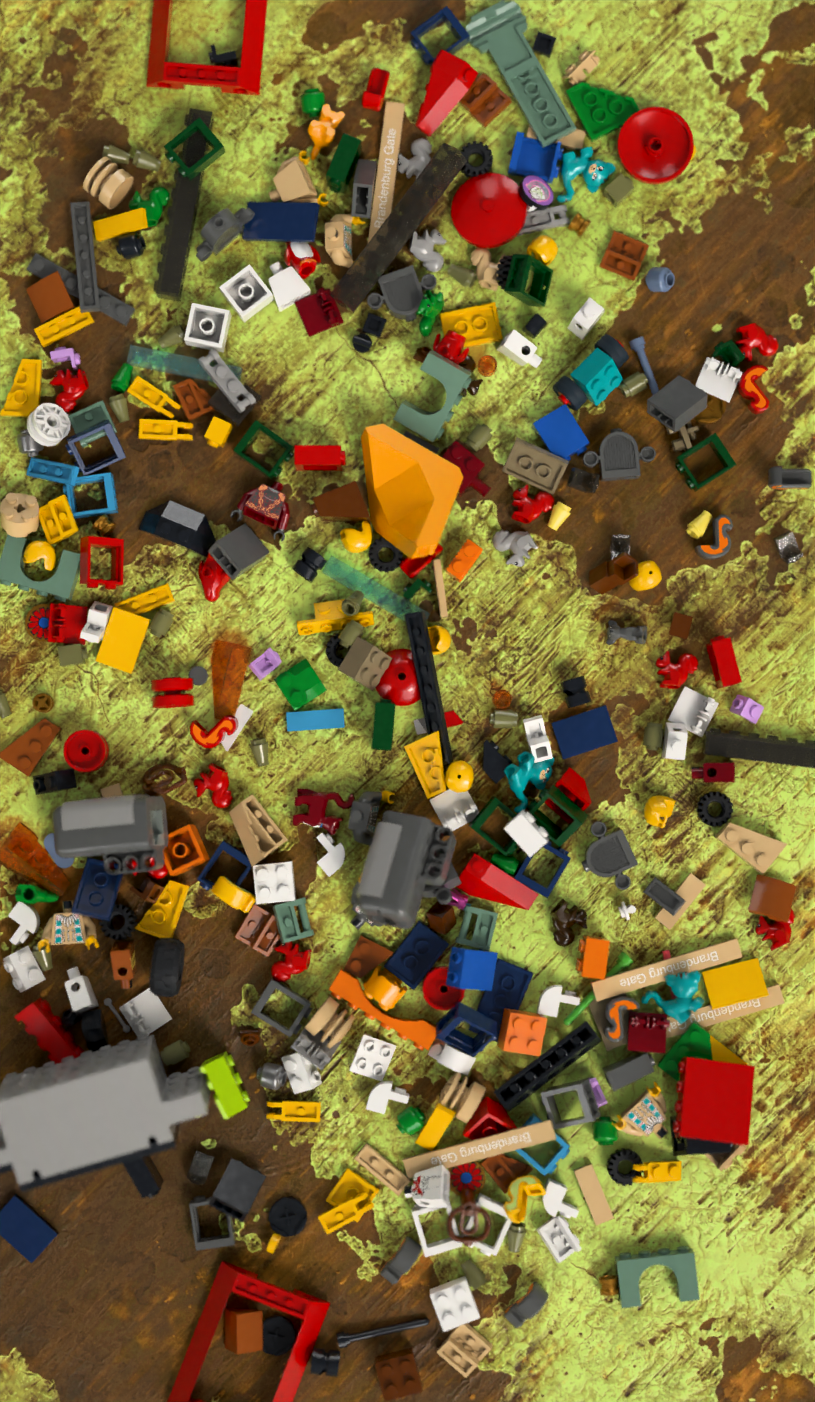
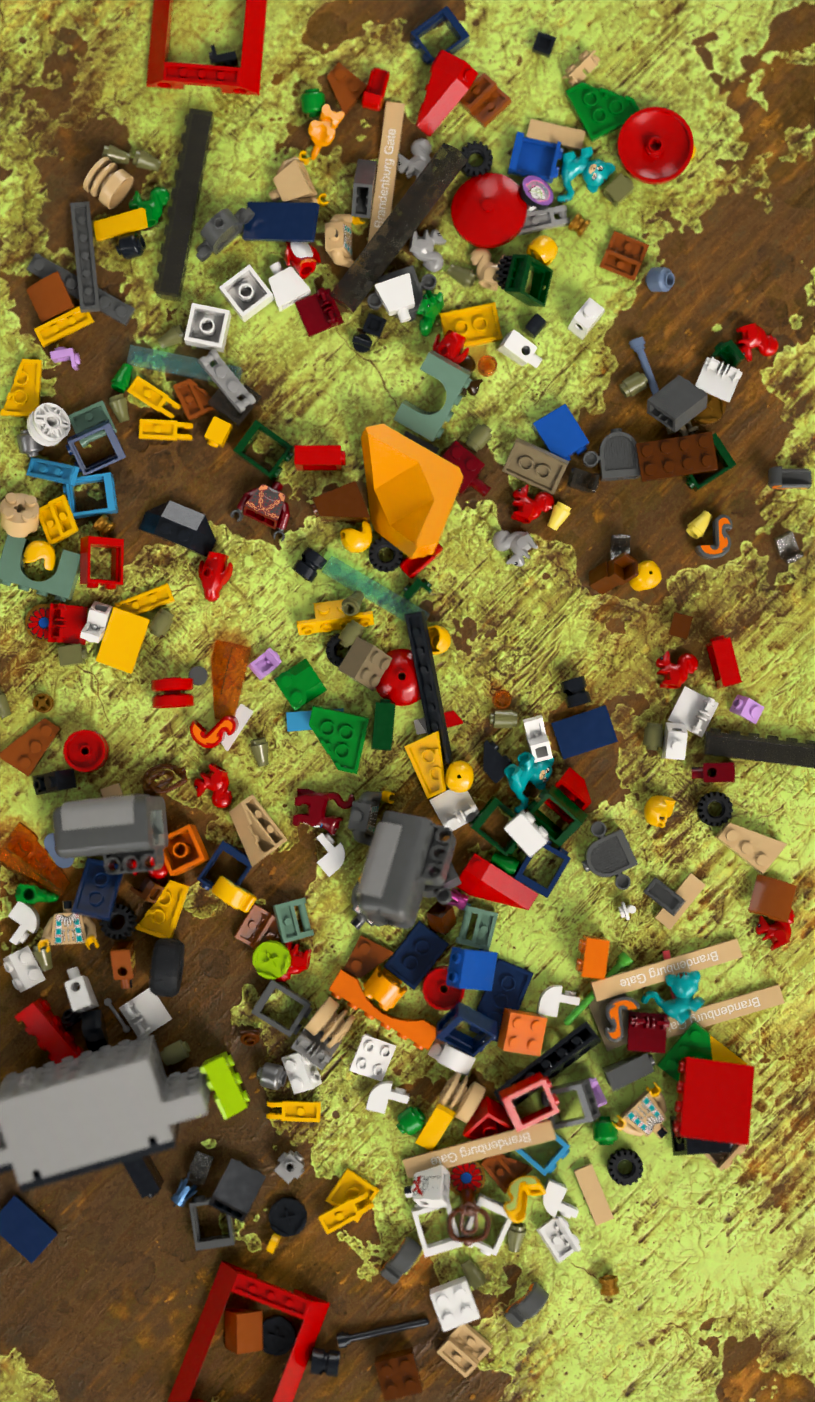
red animal [50,369,89,412] -> none
dark green window [164,117,225,181] -> none
dark grey brick [208,523,270,581] -> none
white brick [253,861,296,904] -> none
dark green window [326,133,362,193] -> none
tan tile [354,1142,411,1196] -> none
reddish brown plate [413,347,431,363] -> none
tan tile [433,559,448,619] -> none
orange brick [446,539,483,582] -> none
sand green piece [466,0,576,148] -> none
dark brown animal [550,899,587,947] -> none
brick [553,334,629,411] -> none
dark grey animal [606,620,647,645] -> none
sand green arch [615,1246,700,1308] -> none
yellow hinge [633,1160,681,1183] -> none
yellow tile [701,958,769,1010] -> none
red animal [737,365,770,414] -> none
none -> flat silver piece [171,1178,198,1207]
none -> lime tile [252,940,291,980]
none -> light grey brick [274,1150,305,1184]
none -> green plate [309,705,369,774]
none -> dark orange wing [327,62,367,115]
none -> white torso [375,273,415,323]
none -> window [498,1072,560,1133]
none -> reddish brown plate [635,432,718,482]

